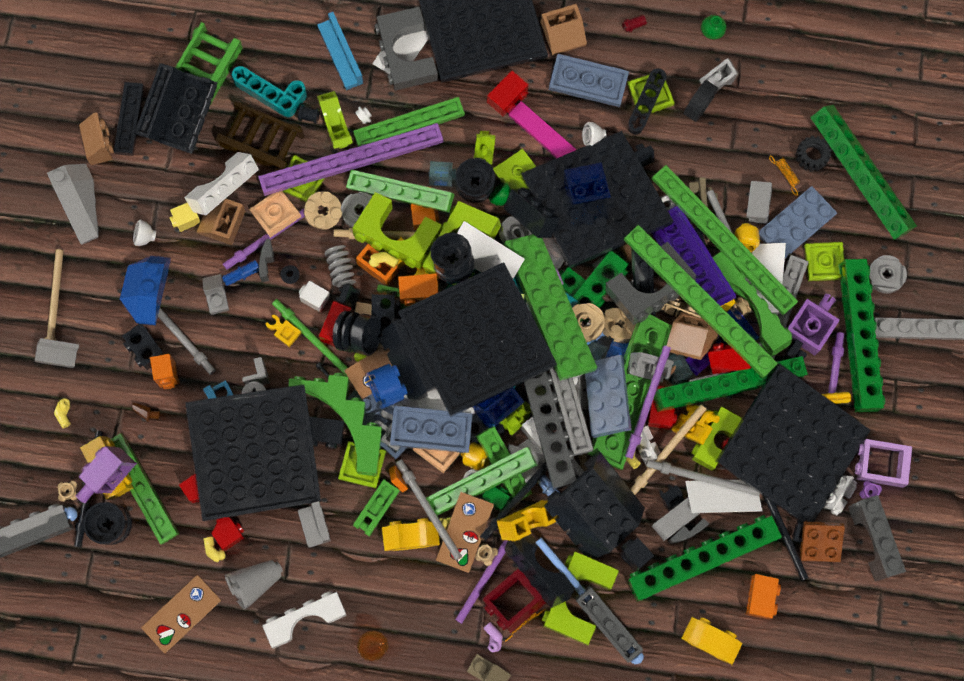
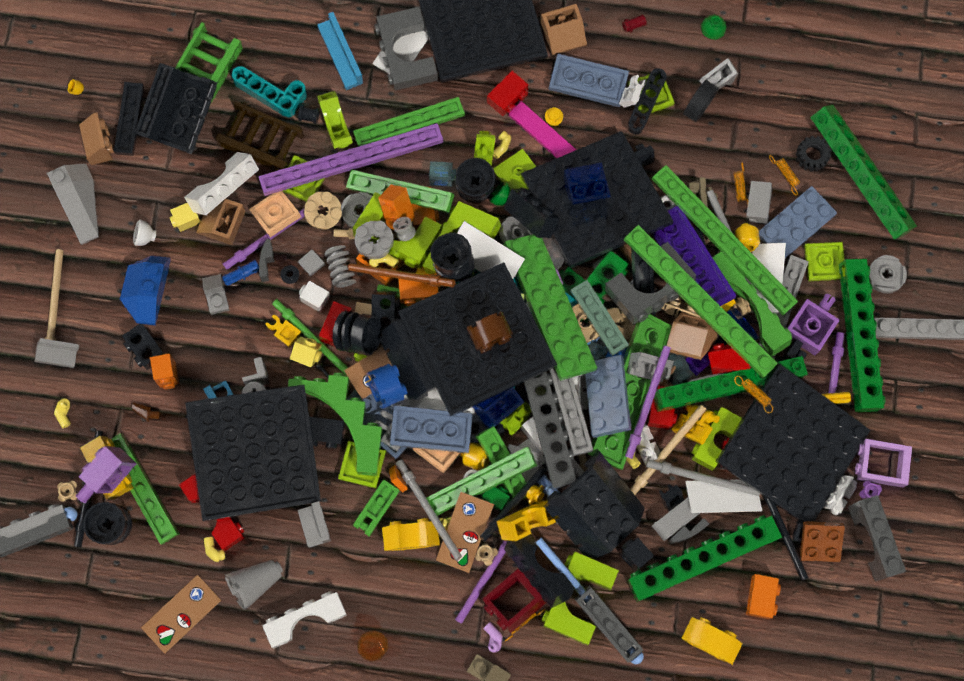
light grey bar [158,308,216,375] -> none
black tile [335,284,361,310] -> none
white plate [355,107,372,124] -> none
white brick [582,122,606,146] -> none
none -> yellow hinge [68,79,84,95]
none -> light yellow brick [290,336,322,367]
none -> light grey tile [298,250,325,277]
none -> dark orange bar [348,263,455,287]
none -> light grey plate [355,221,394,260]
none -> orange brick [378,184,415,229]
none -> light grey wheel [393,217,416,241]
none -> reddish brown brick [467,312,513,354]
none -> light yellow arm [493,131,512,159]
none -> yellow plate [526,485,545,505]
none -> yellow plate [545,108,563,126]
none -> sand green plate [570,280,629,356]
none -> white plate [619,75,646,107]
none -> light orange piece [733,162,748,205]
none -> light orange piece [735,376,773,413]

